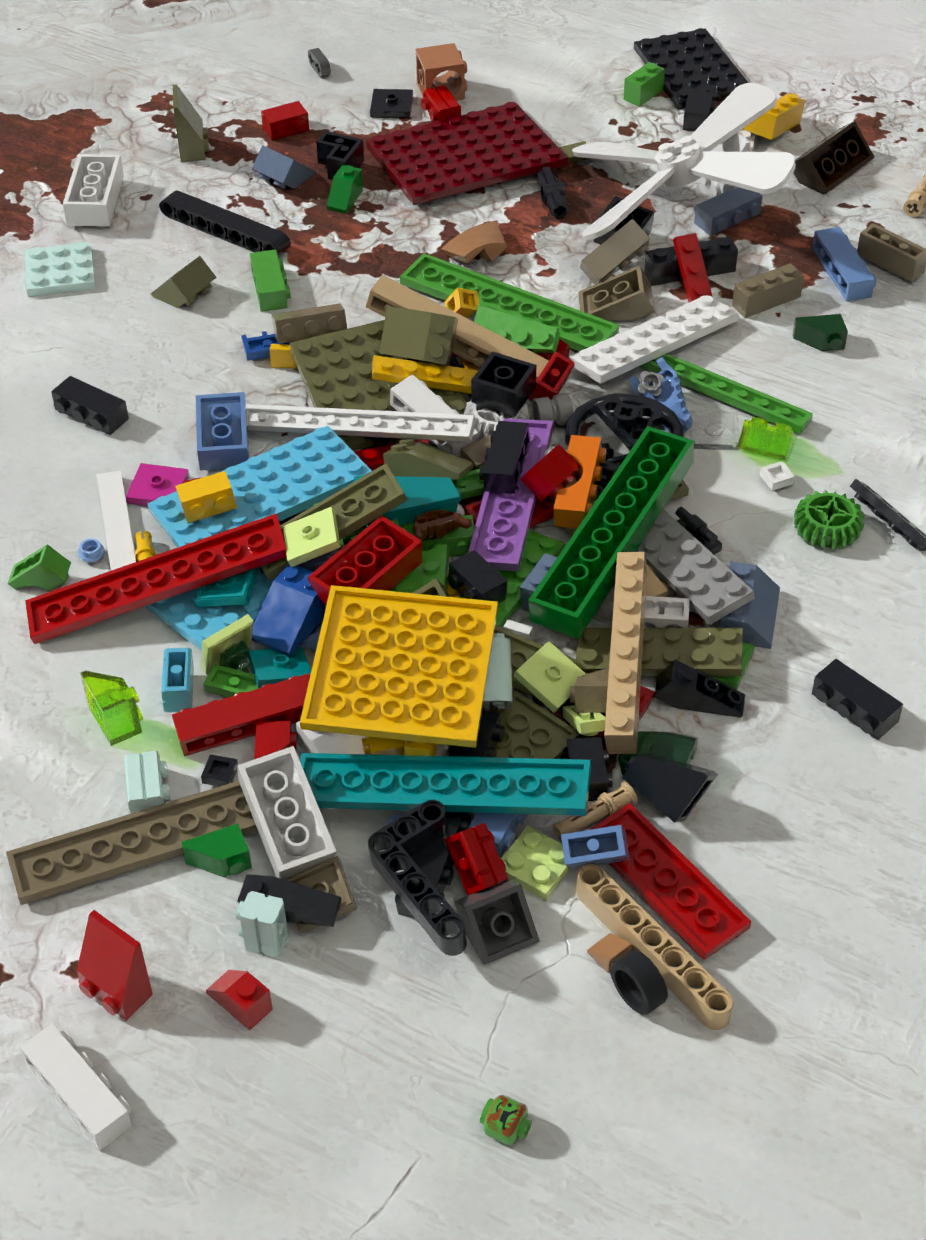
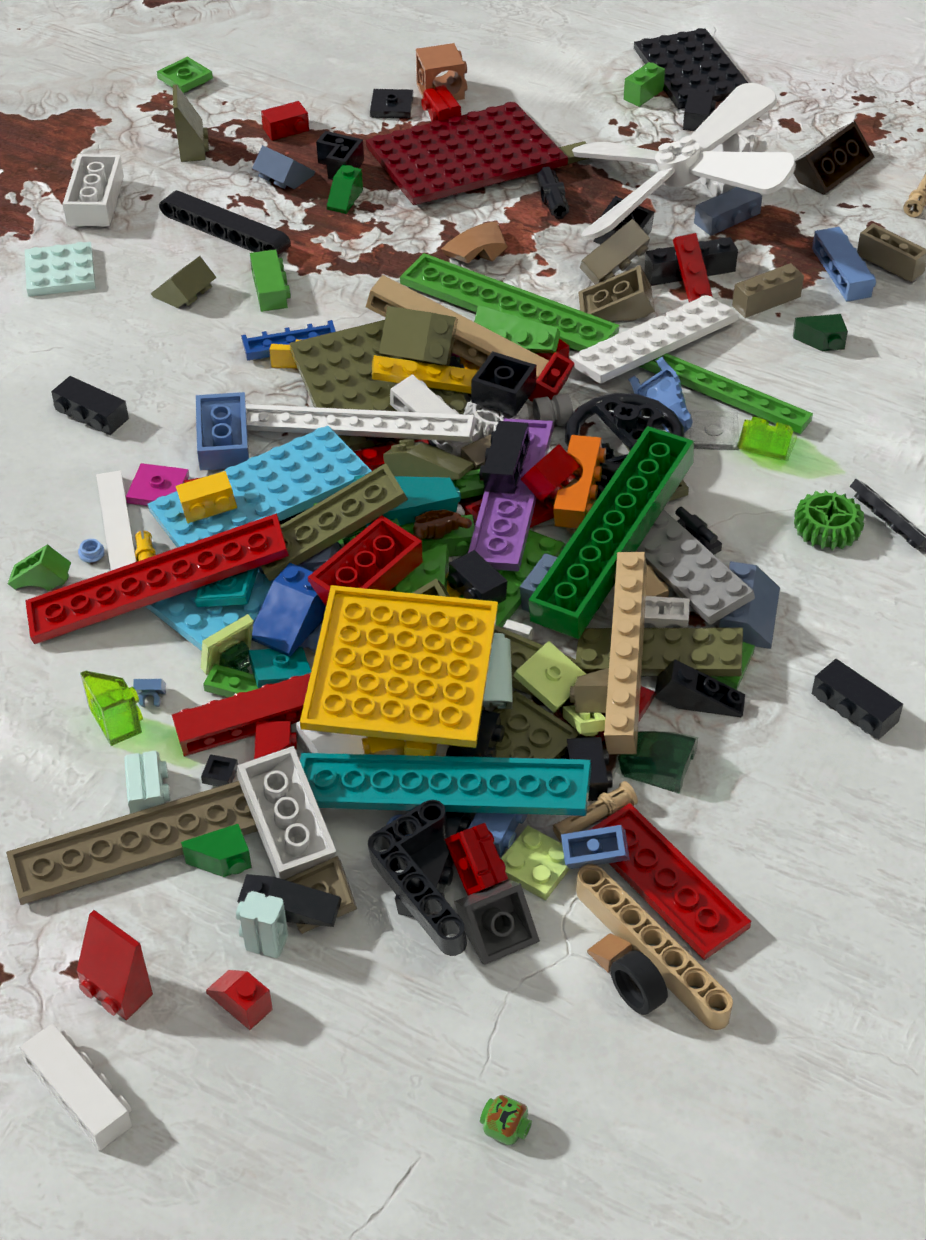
medium azure brick [161,648,194,712] -> none
dark tan brick [272,303,347,344] -> none
yellowish green plate [283,507,341,567] -> none
dark grey beam [308,48,331,77] -> none
yellow brick [444,287,480,319] -> none
black slope [622,753,718,823] -> none
light grey plate [638,371,664,397] -> none
yellow slope [743,93,805,140] -> none
white plate [760,461,795,491] -> none
none -> medium blue tile [133,679,166,707]
none -> bright green plate [157,56,213,93]

